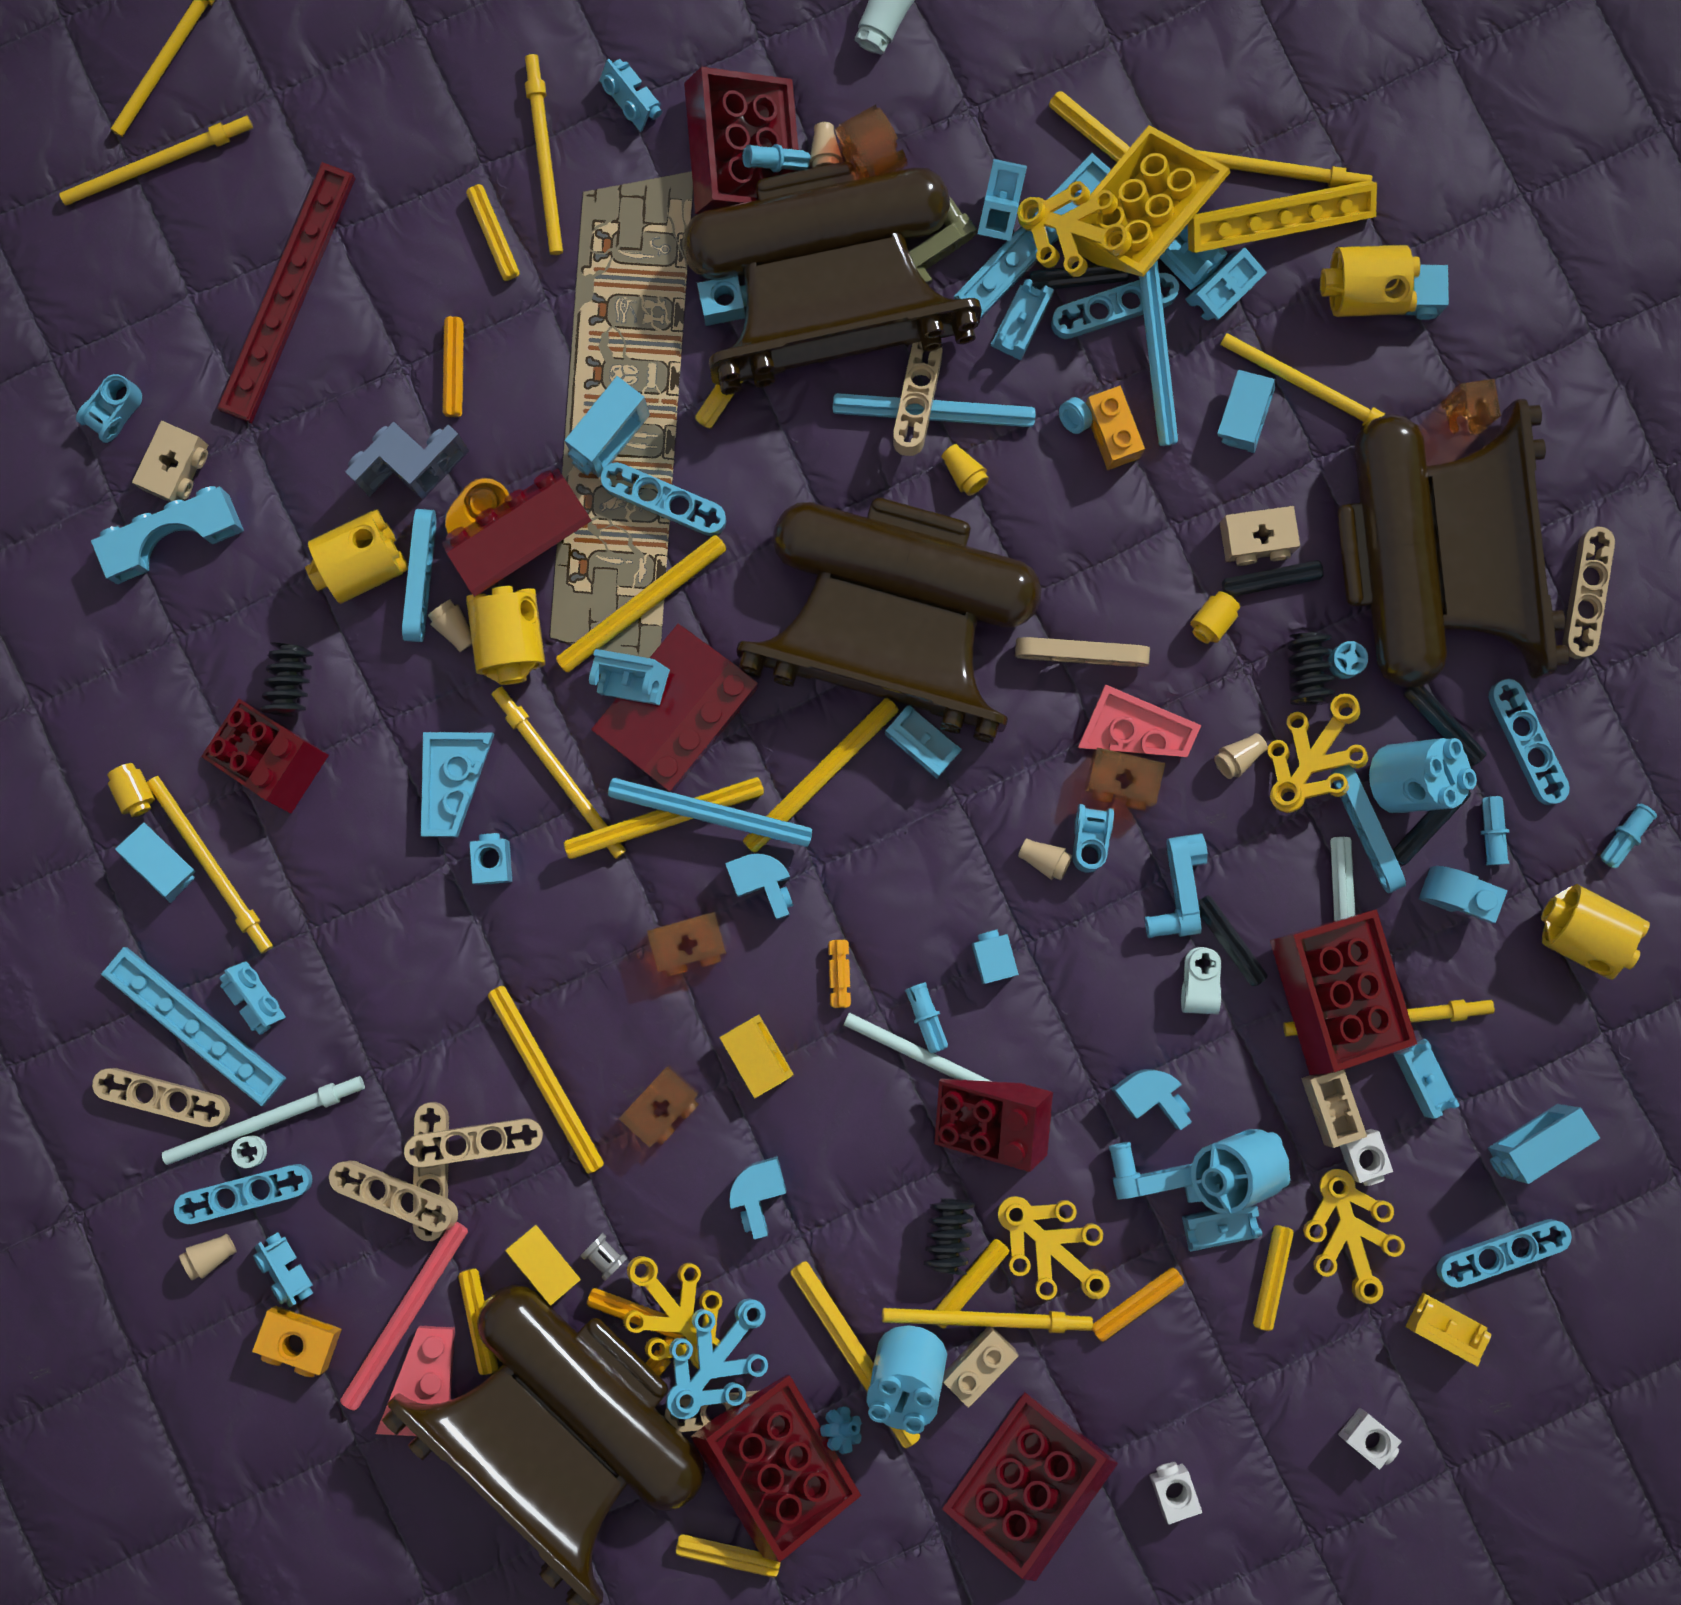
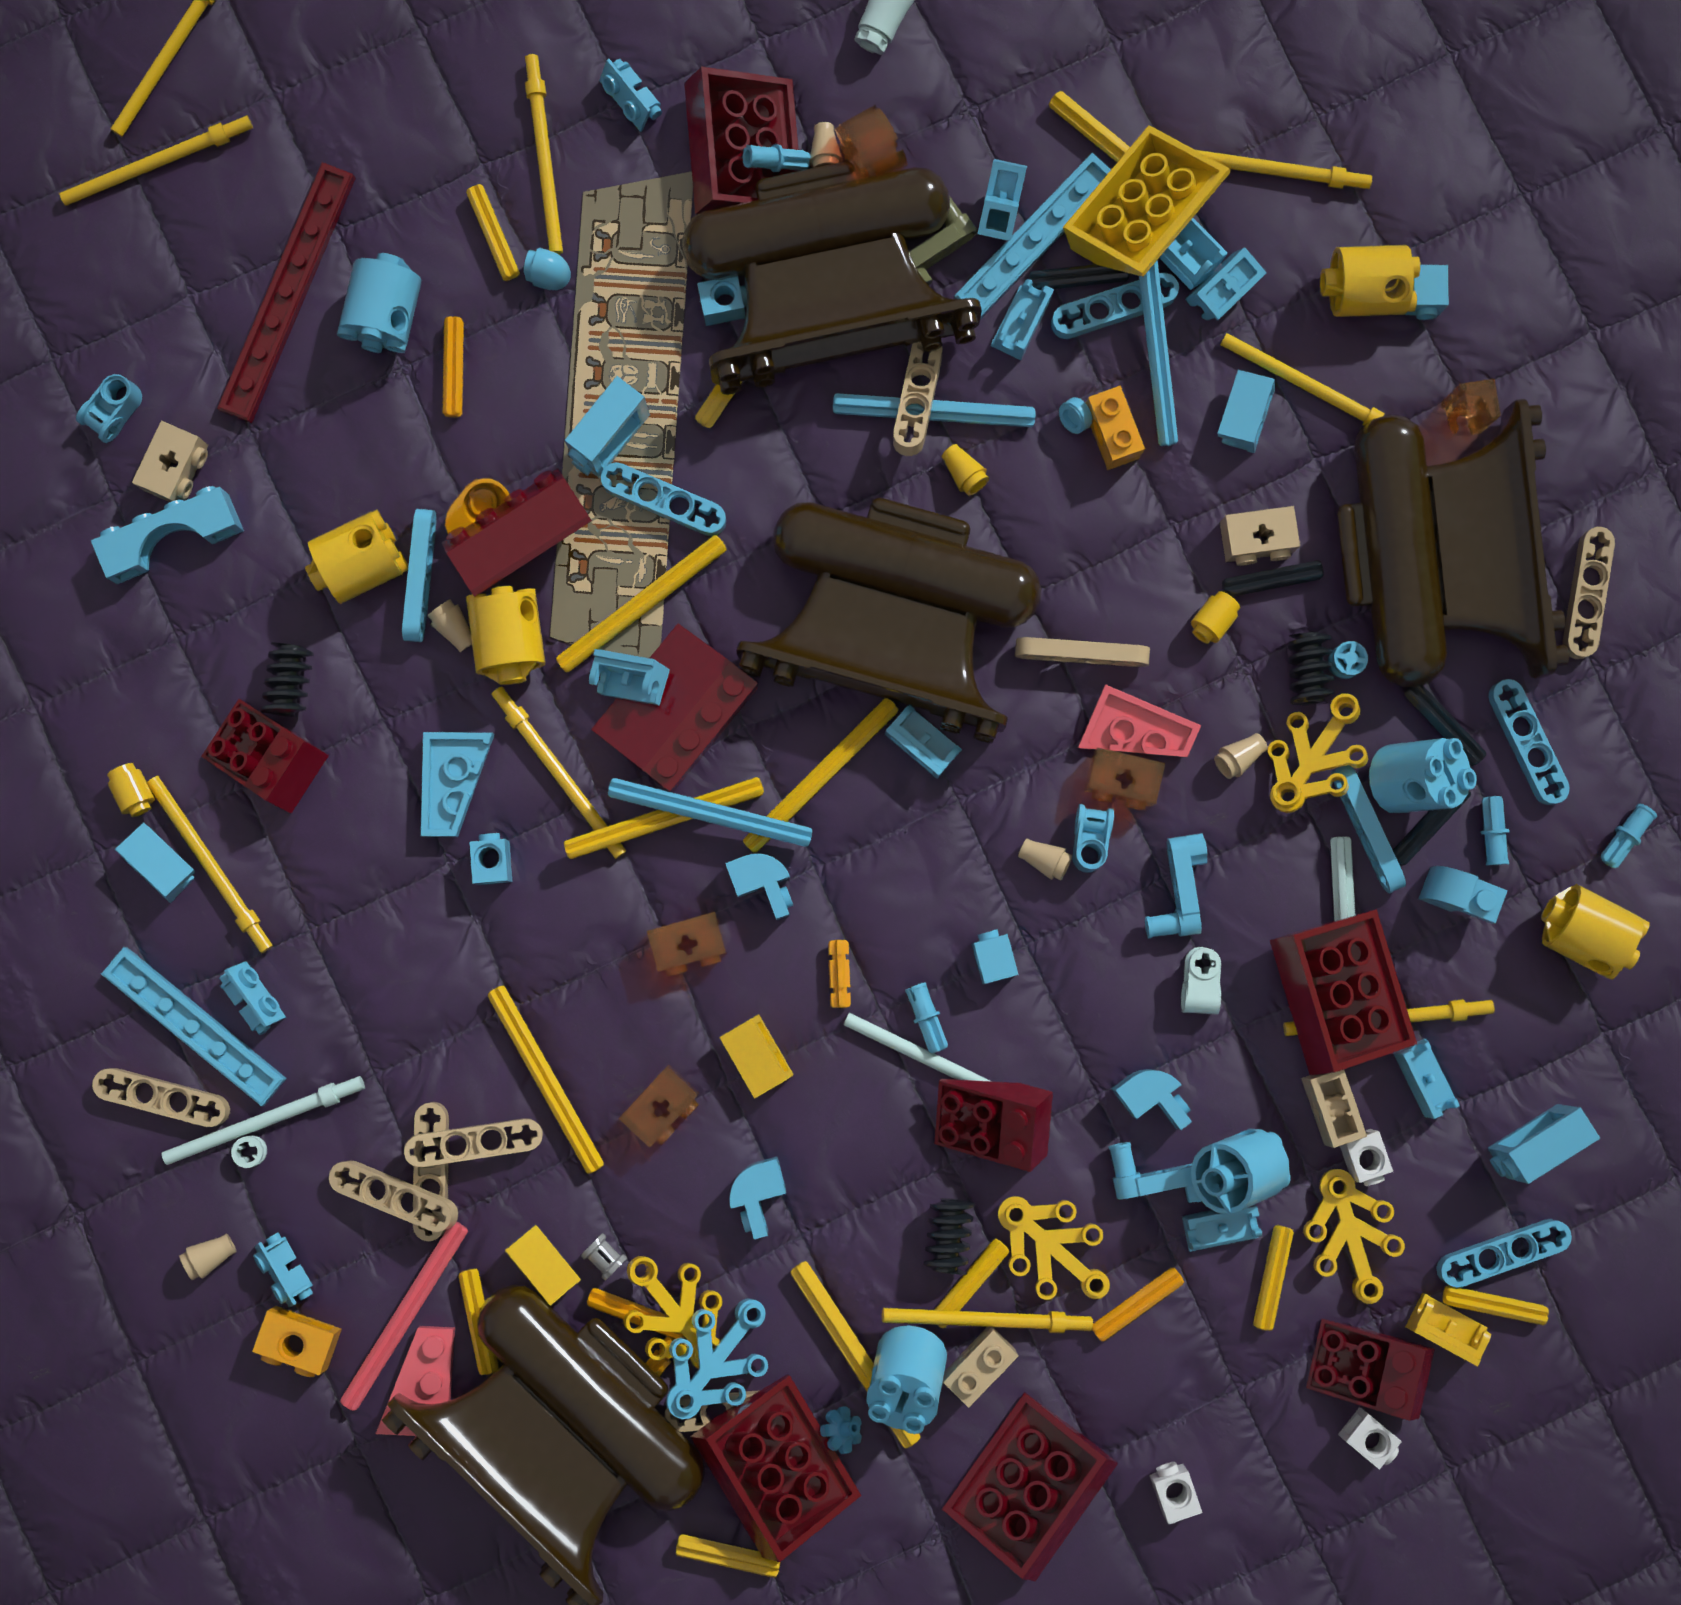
medium azure beam [174,1164,312,1224] -> none
sand blue bracket [345,421,469,500] -> none
yellow plant [1017,181,1132,277] -> none
yellow plate [1188,180,1377,253] -> none
black axle [1198,895,1268,986] -> none
none -> medium azure cylinder [337,253,422,353]
none -> medium azure piece [524,248,571,291]
none -> dark red slope [1306,1319,1435,1421]
none -> yellow axle [1442,1285,1549,1325]

